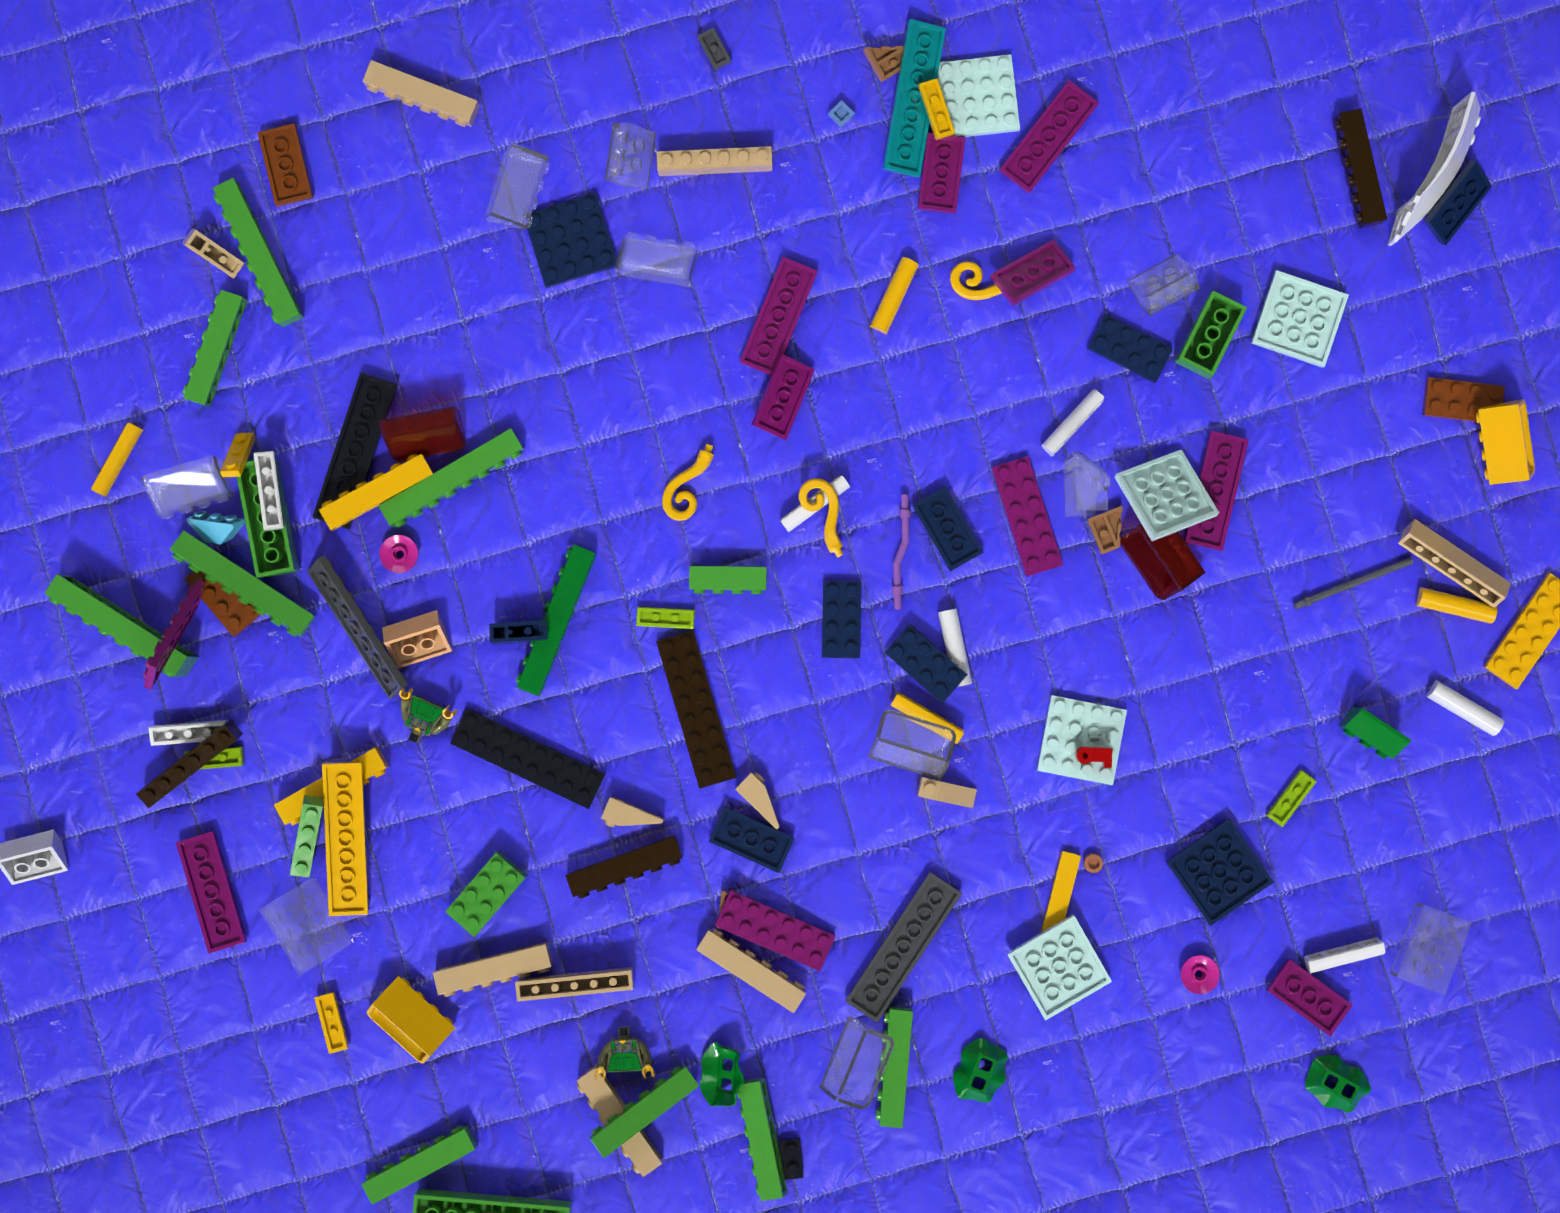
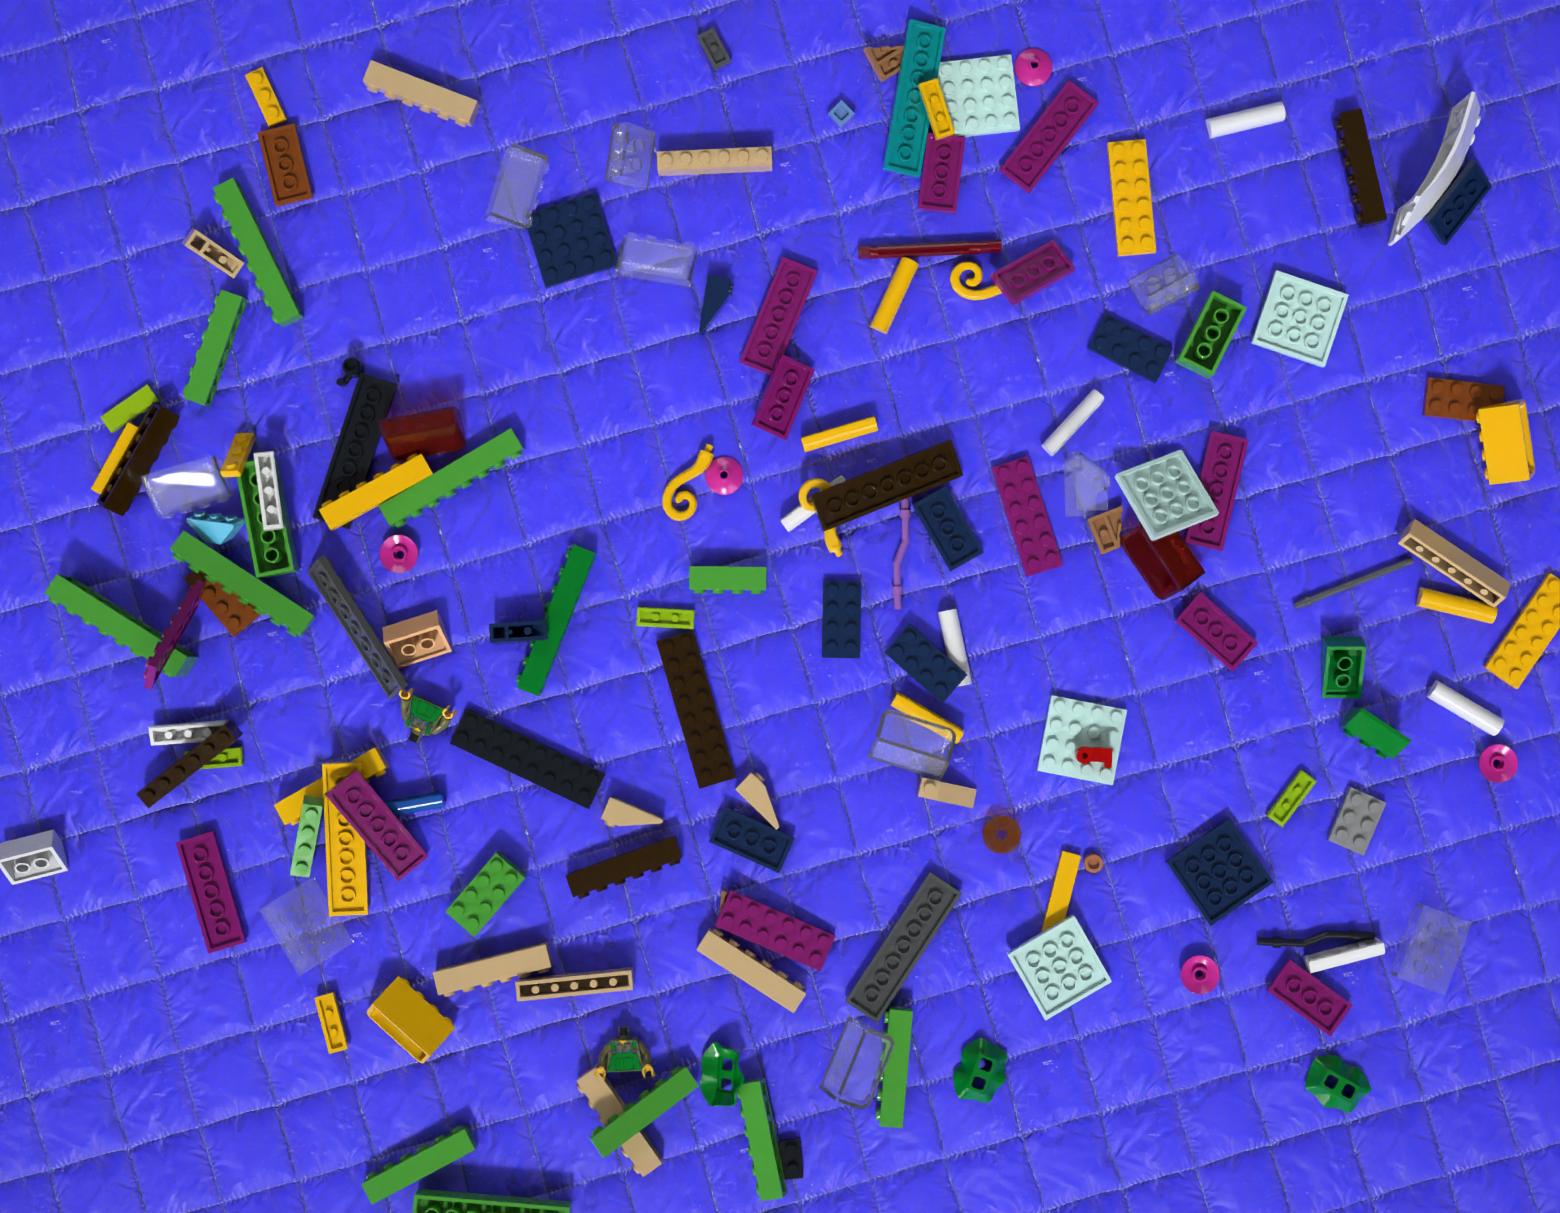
none -> dark brown brick [96,402,180,516]
none -> lime tile [100,384,160,433]
none -> yellow plate [245,67,287,128]
none -> magenta plate [325,769,428,881]
none -> black piece [336,357,364,387]
none -> blue brick [383,790,446,816]
none -> dark blue slope [699,275,734,335]
none -> dark pink dish [705,457,743,495]
none -> yellow brick [801,416,878,452]
none -> dark brown plate [810,439,964,531]
none -> dark red piece [858,240,1002,259]
none -> clear orange plate [982,815,1021,854]
none -> dark pink dish [1014,48,1052,87]
none -> yellow plate [1107,139,1156,257]
none -> magenta plate [1174,592,1258,672]
none -> white brick [1205,101,1285,139]
none -> black bar [1257,929,1374,948]
none -> green slope [1321,636,1367,698]
none -> light grey plate [1326,787,1386,856]
none -> dark pink dish [1479,744,1518,783]

